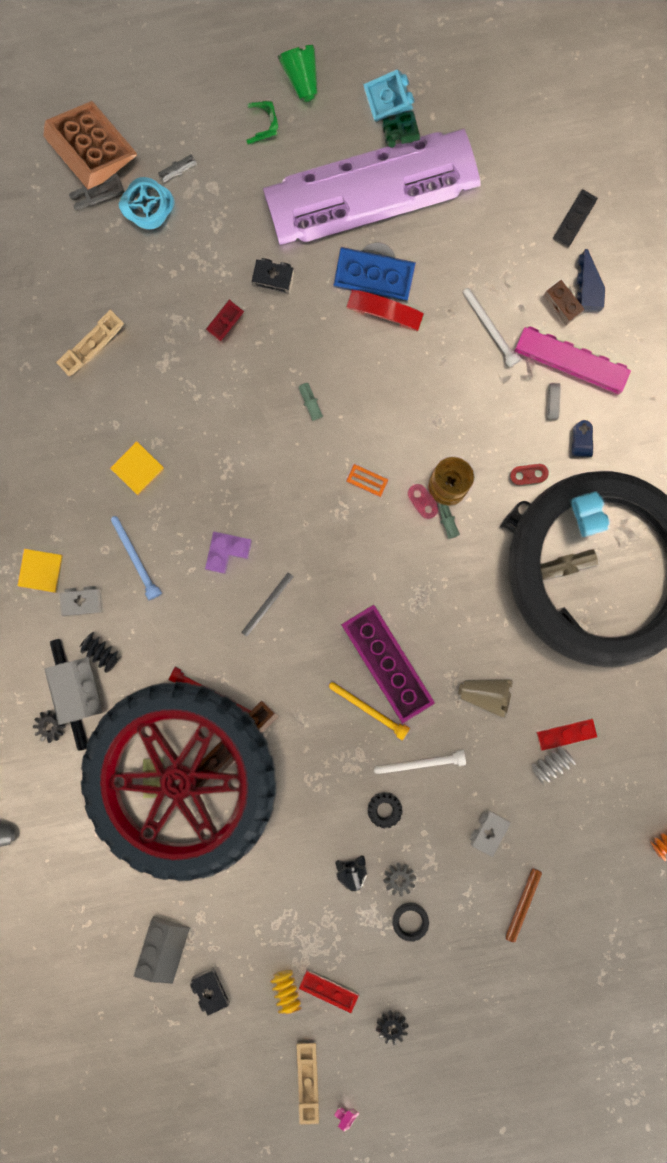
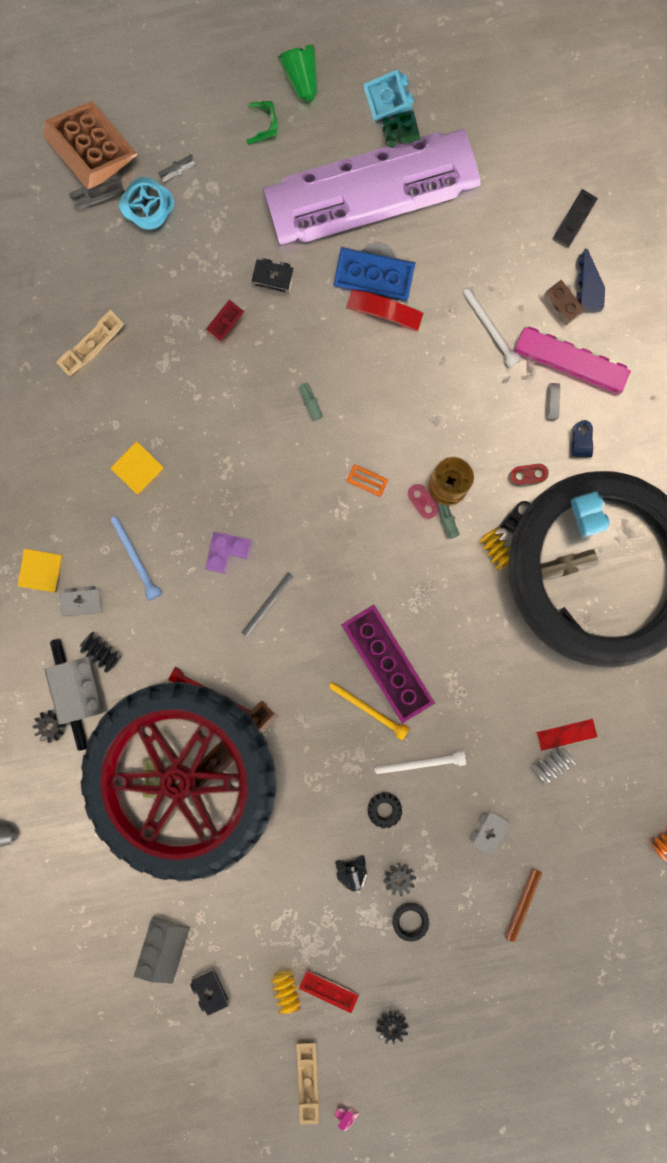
dark tan cone [458,679,513,718] -> none
none -> yellow piece [479,527,510,570]

